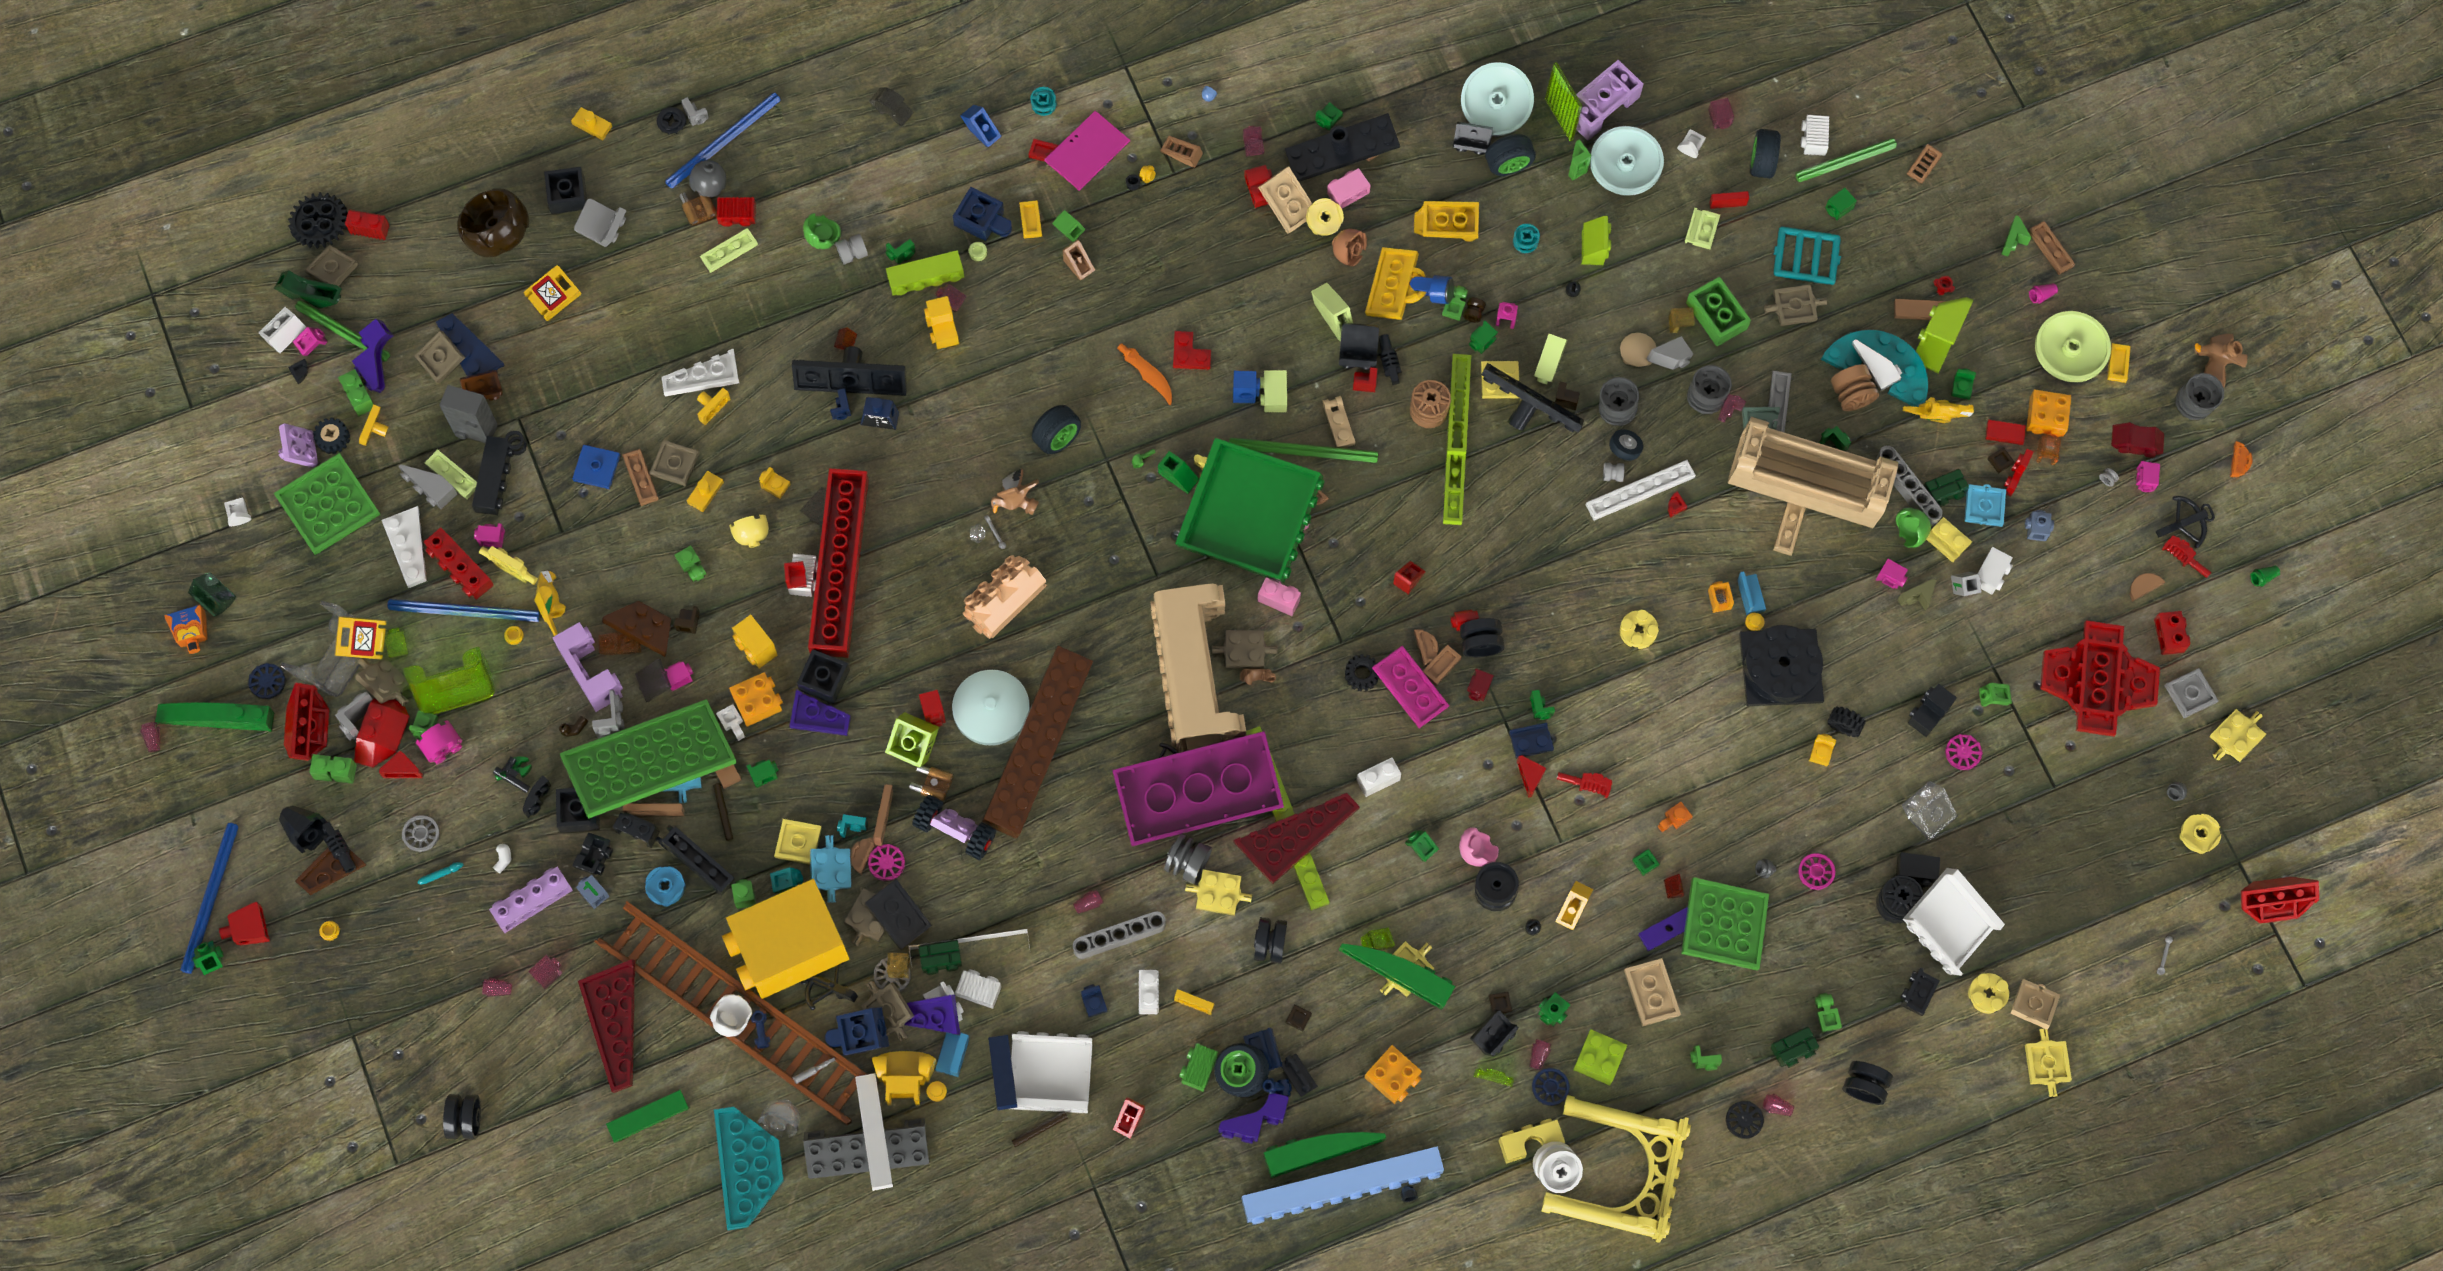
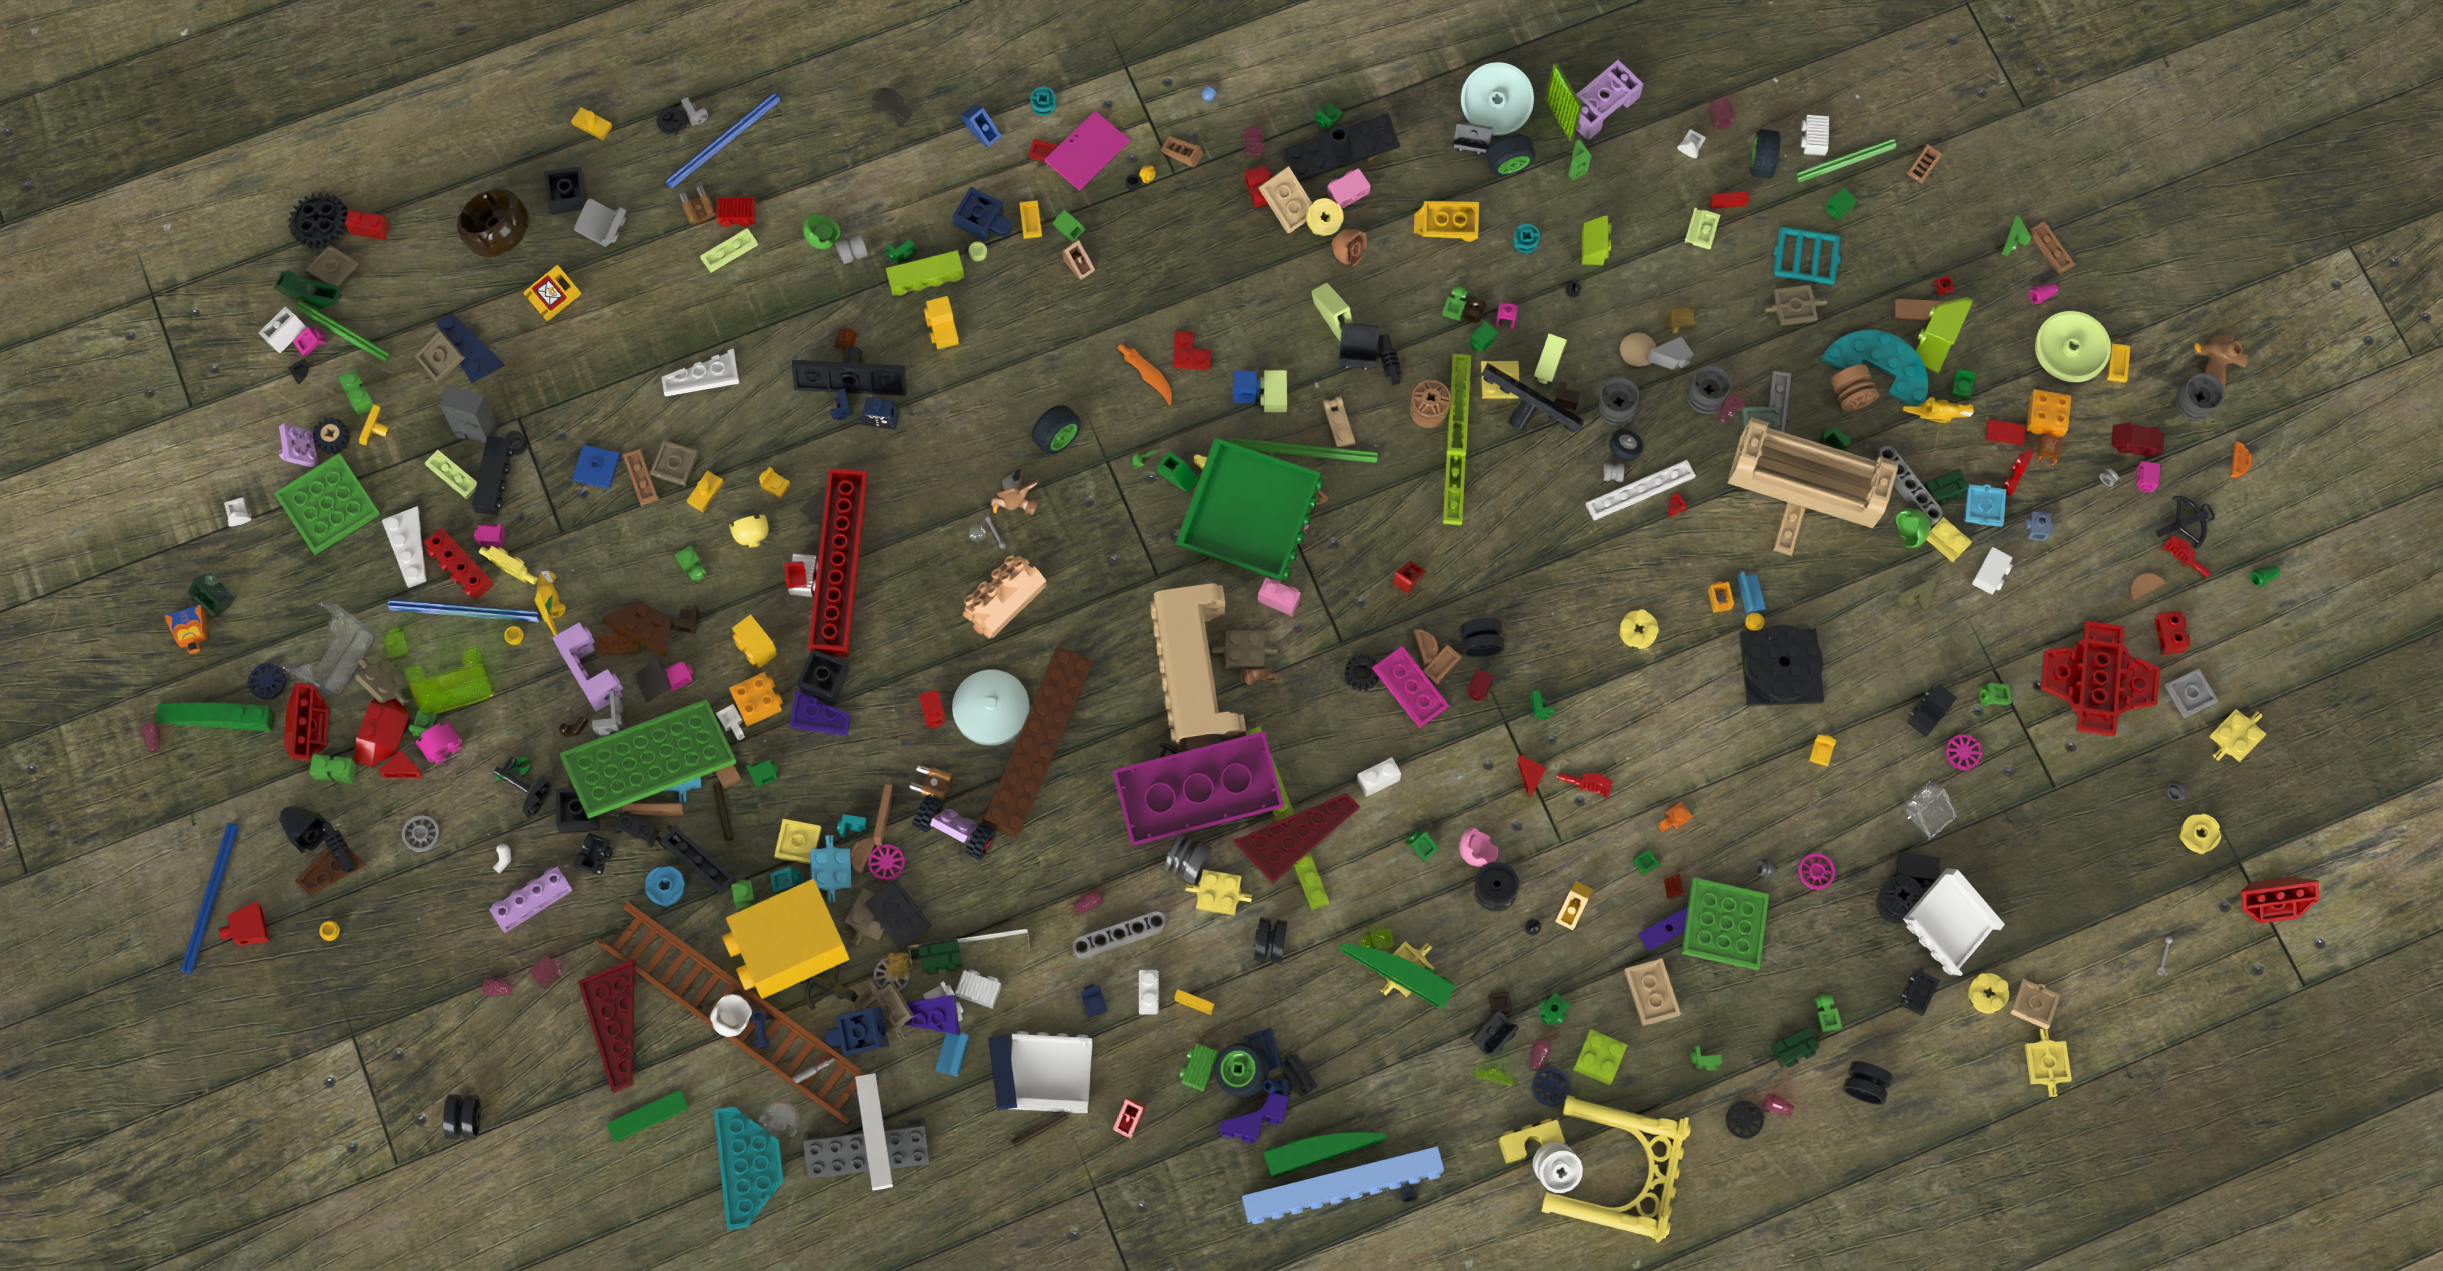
green brick [193,940,224,975] -> none
container [335,616,387,659] -> none
light grey bracket [335,692,373,742] -> none
dark purple arch [352,319,393,393] -> none
light grey slope [399,464,458,509] -> none
teal piece [417,862,464,885] -> none
reddish brown bracket [460,370,503,401] -> none
sand blue brick [576,875,609,909] -> none
dark grey cylinder [689,160,726,197] -> none
yellow tile [697,388,731,425] -> none
yellow piece [872,1051,937,1105] -> none
lime brick [885,712,939,768] -> none
yellow plate [927,1081,947,1102] -> none
clear pink bracket [935,284,967,312] -> none
dark brown tile [1285,1004,1312,1032] -> none
red panel [1353,367,1378,393] -> none
yellow plate [1365,247,1454,320] -> none
light orange brick [1365,1045,1422,1105] -> none
red brick [1450,609,1479,631] -> none
dark blue plate [1509,722,1554,759] -> none
light aqua dish [1590,126,1664,195] -> none
bright green brick [1686,277,1751,346] -> none
black tyre [1827,706,1866,737] -> none
white slope [1852,340,1902,391] -> none
dark pink window [1876,559,1908,589] -> none
light grey brick [1951,572,1982,596] -> none
dark brown tile [1988,447,2015,474] -> none

